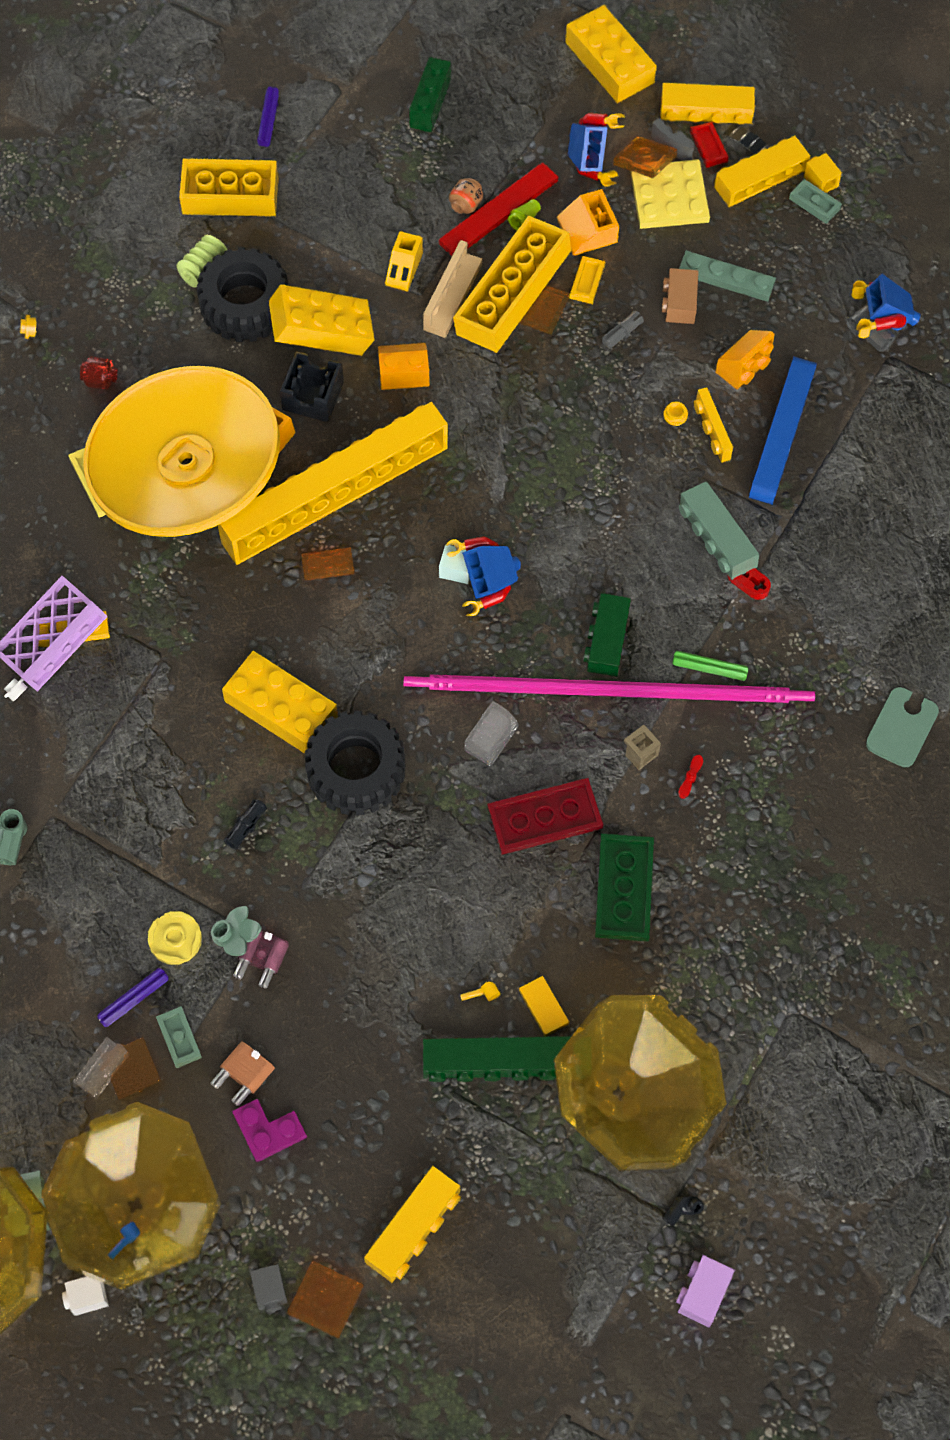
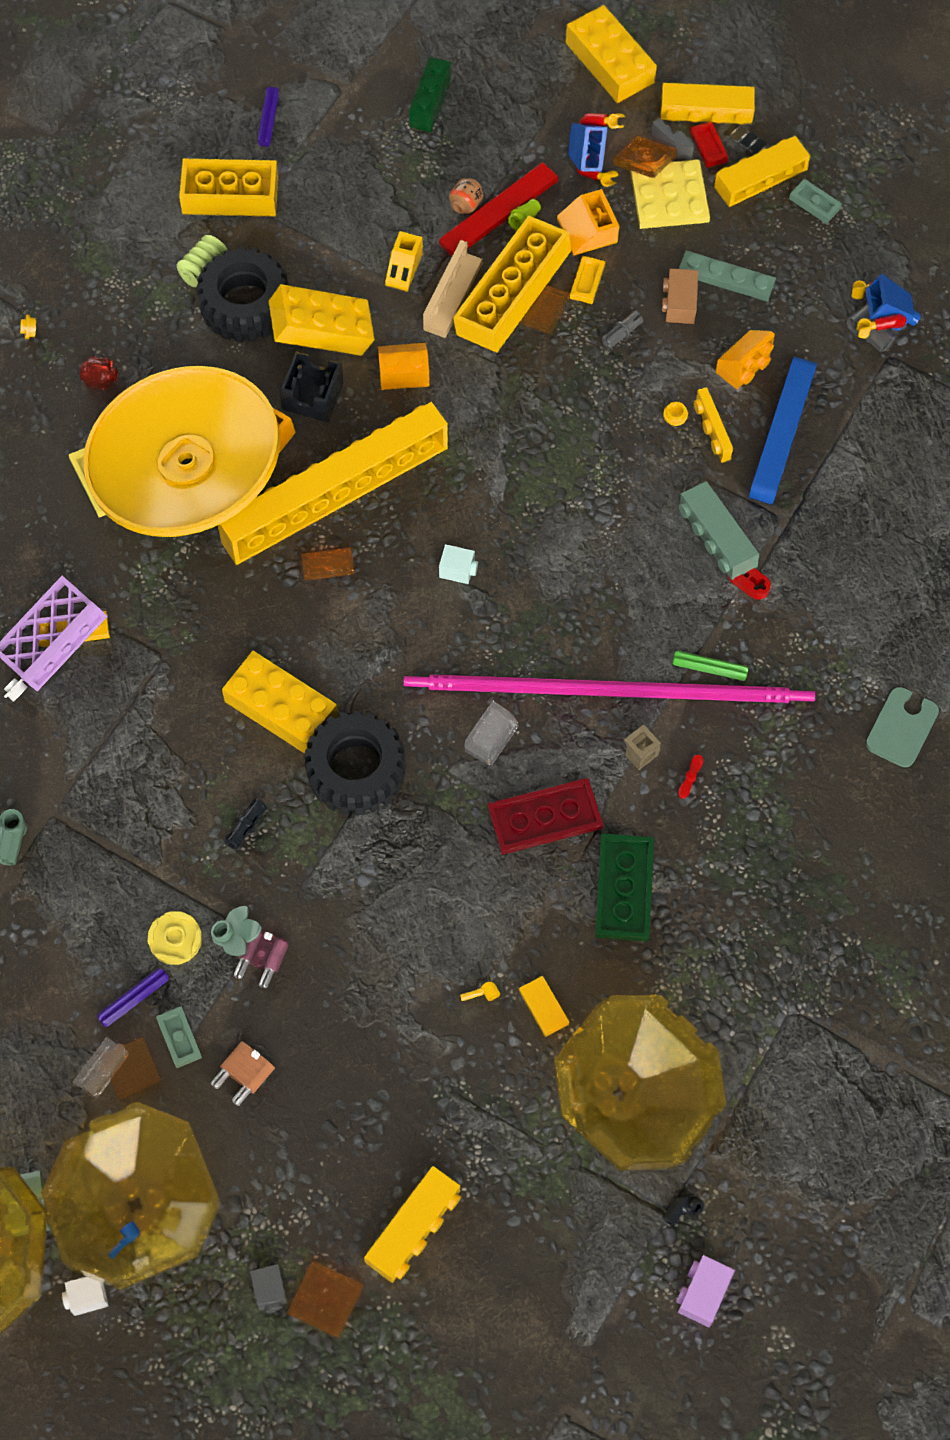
magenta plate [232,1099,307,1163] -> none
dark green brick [423,1036,590,1082] -> none
blue torso [445,537,521,616] -> none
dark green brick [584,593,631,677] -> none
yellow brick [804,153,842,193] -> none

